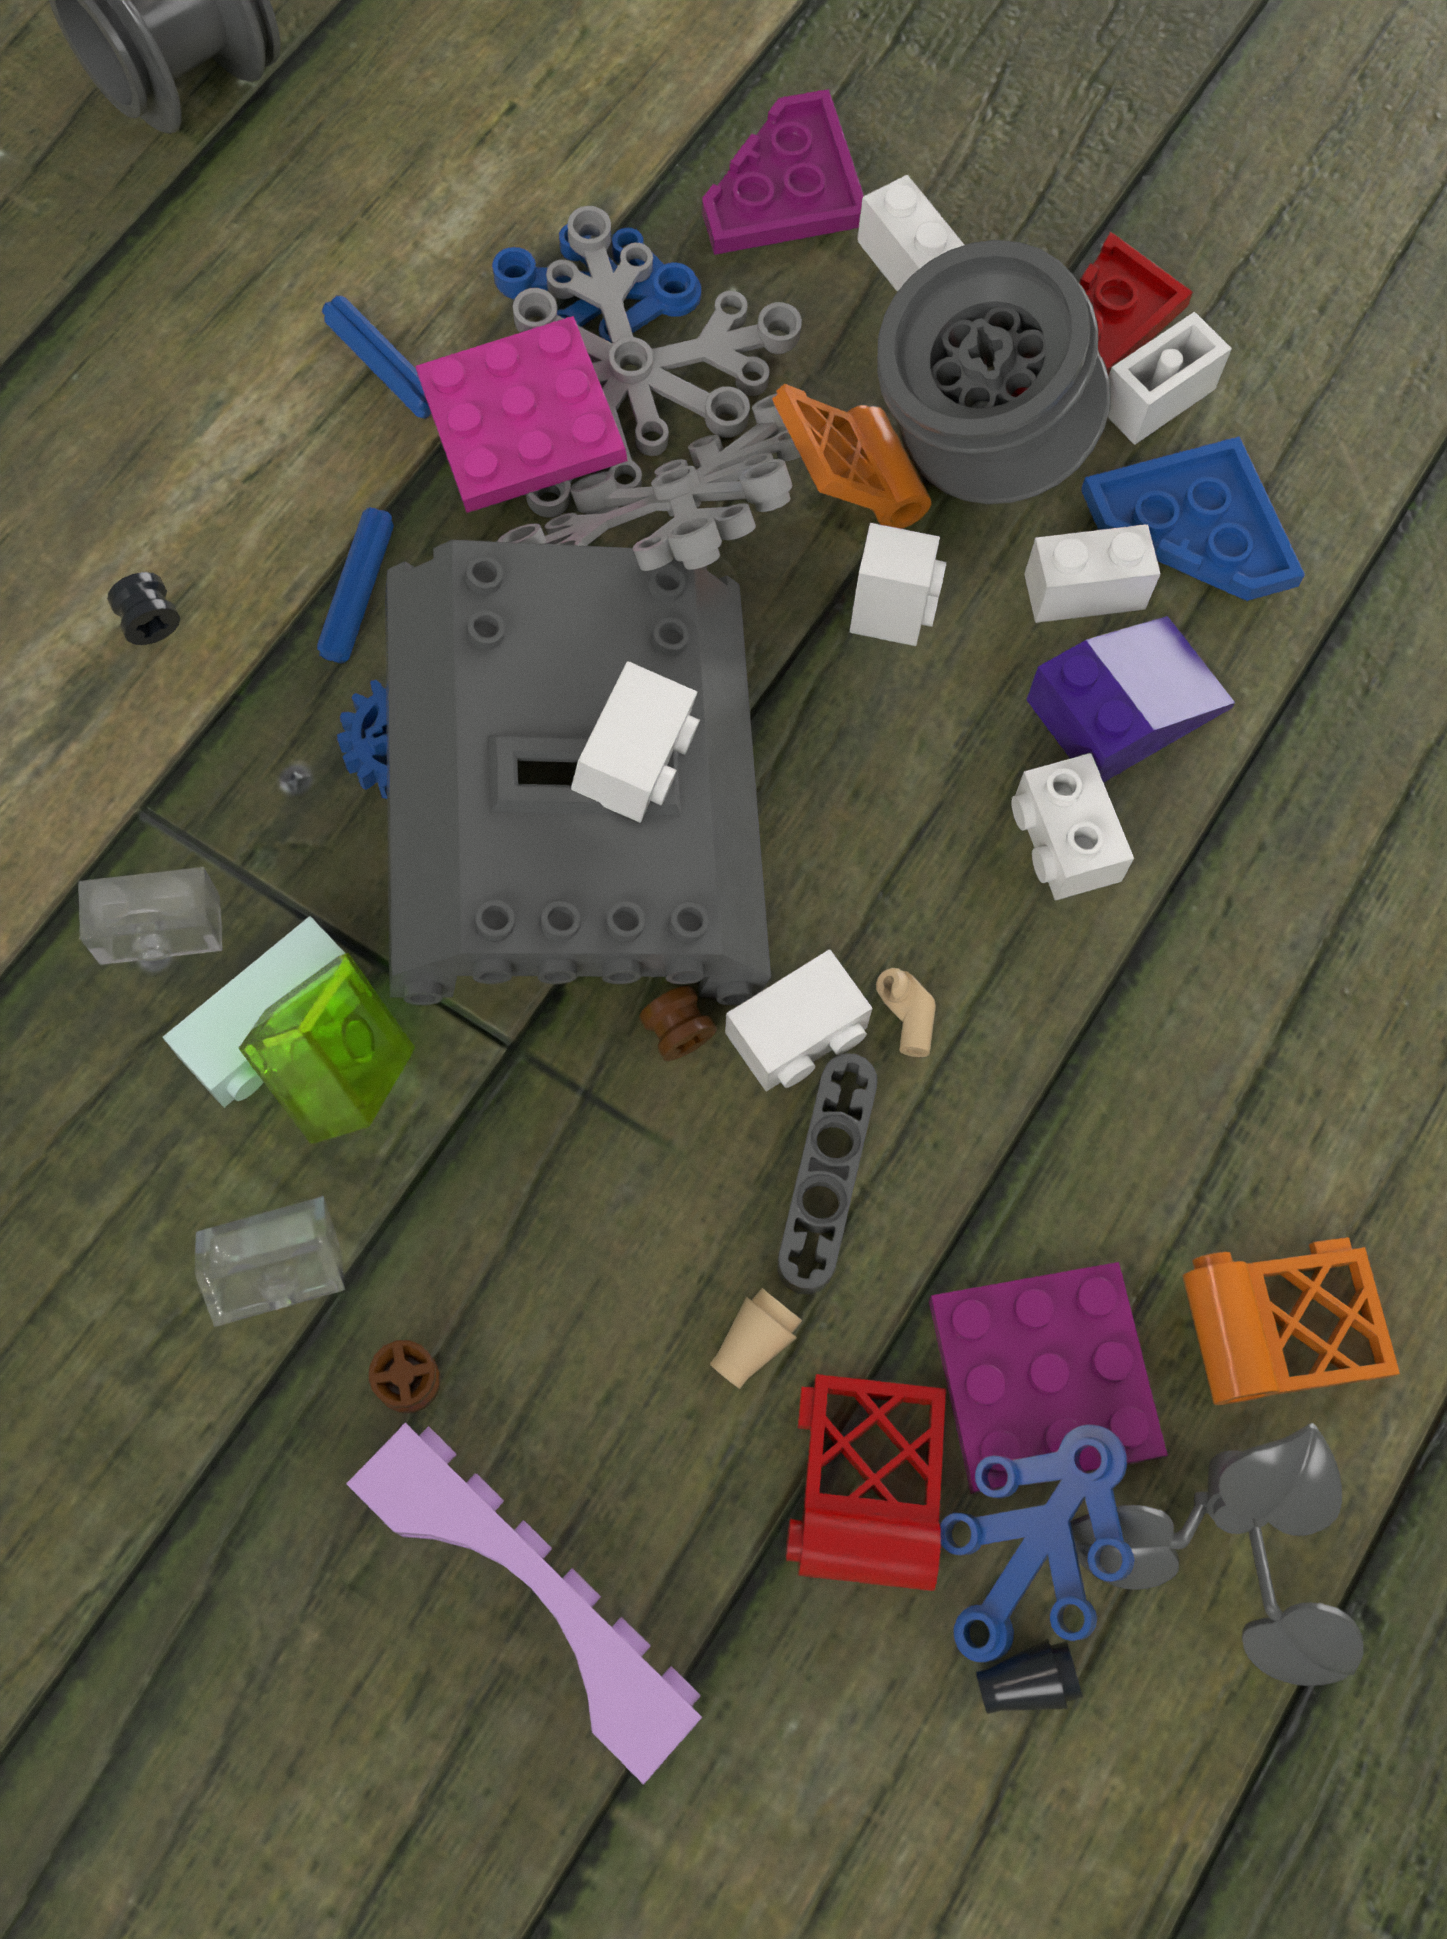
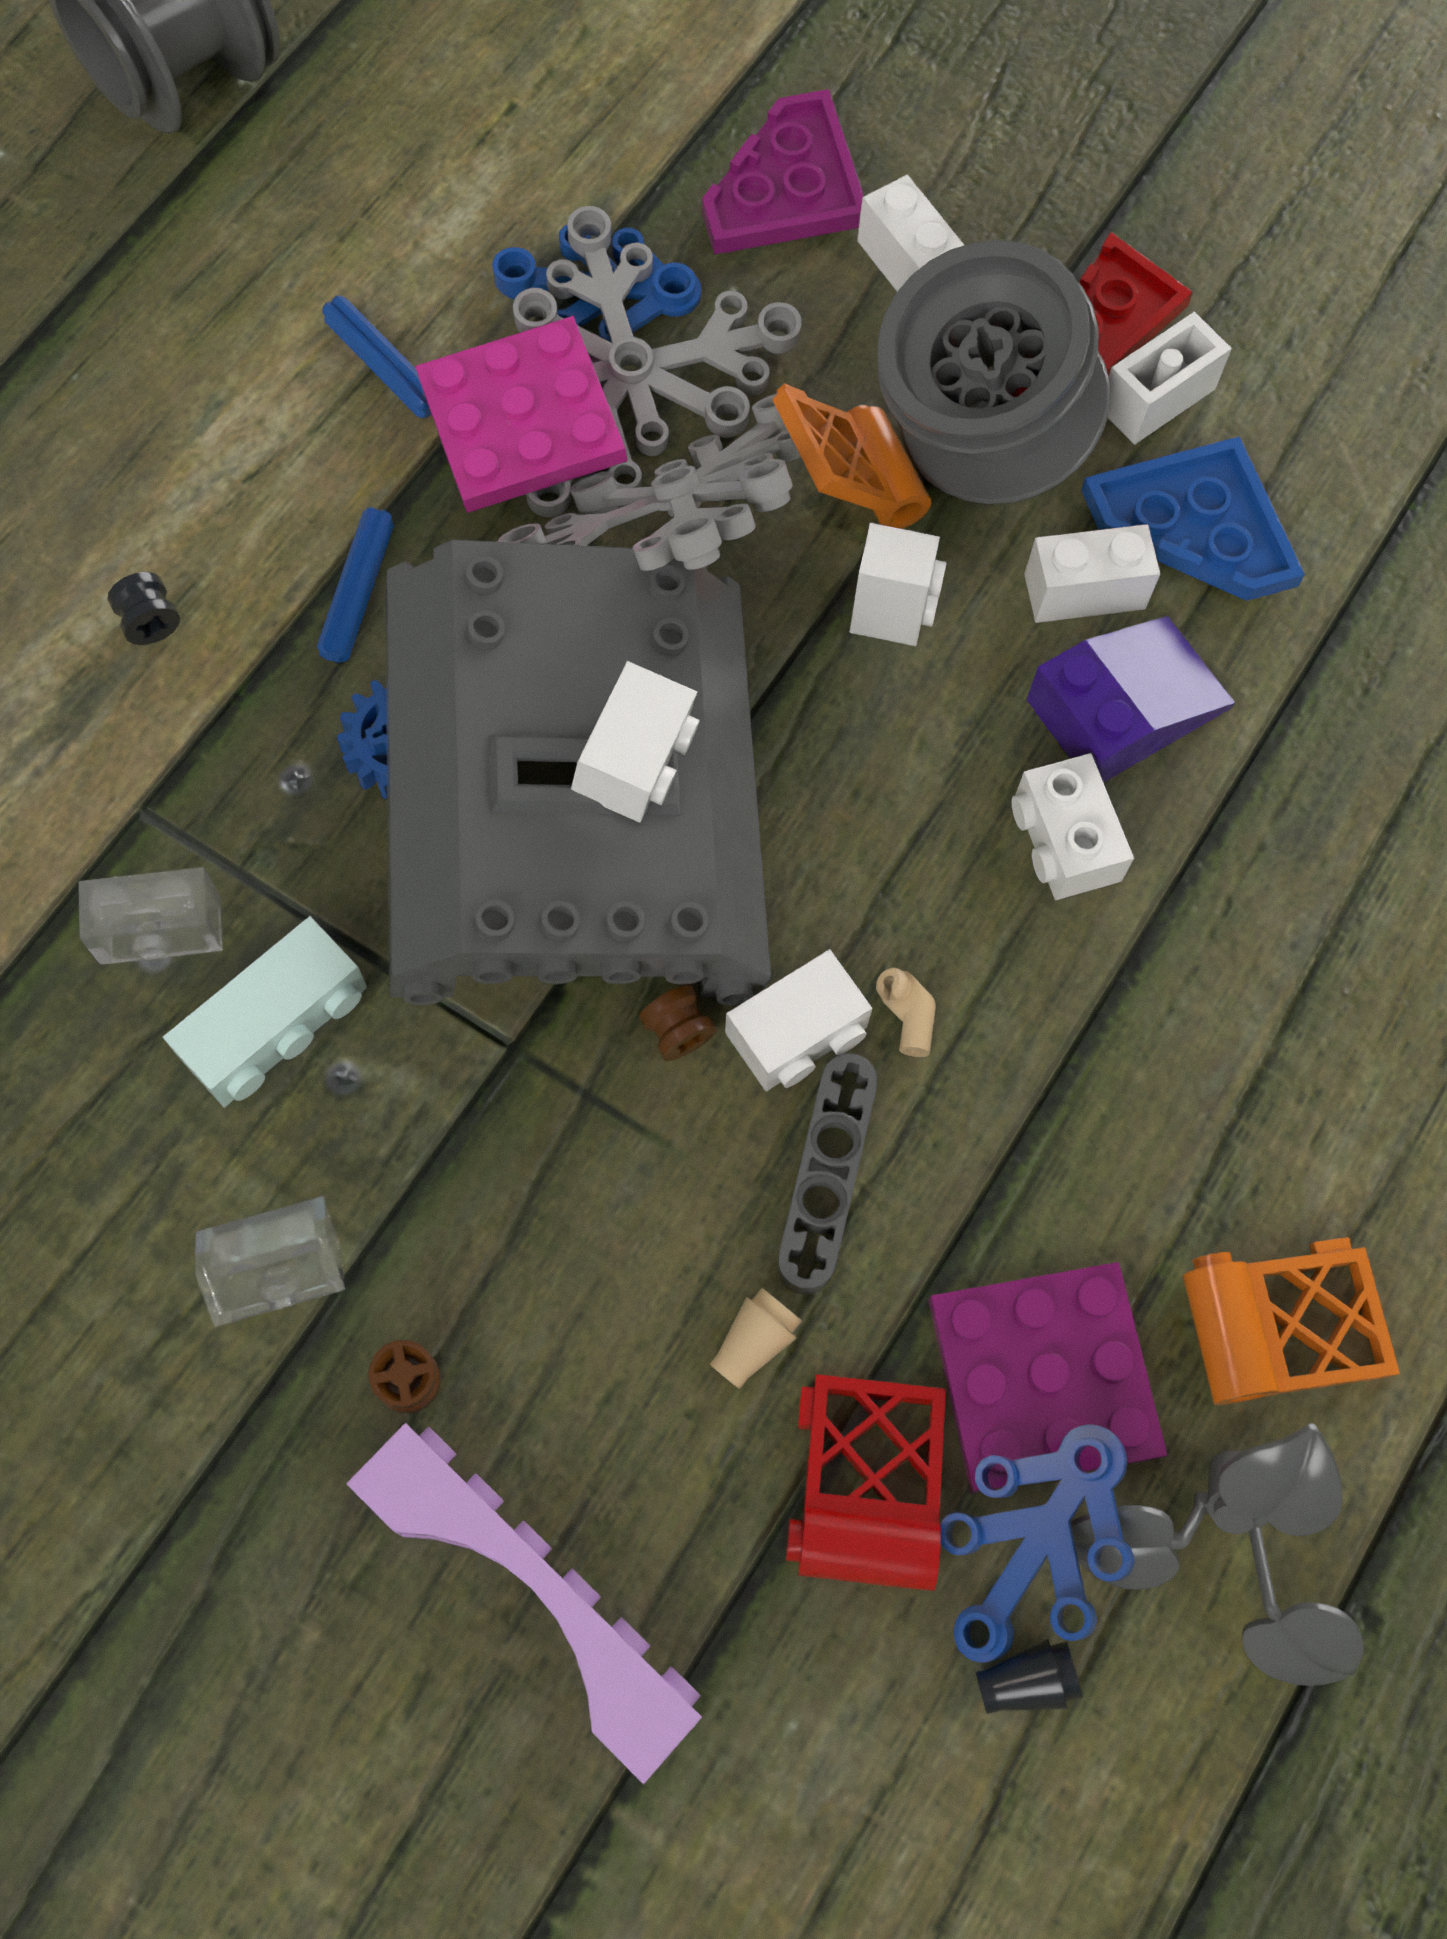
clear neon green slope [238,953,415,1144] -> none

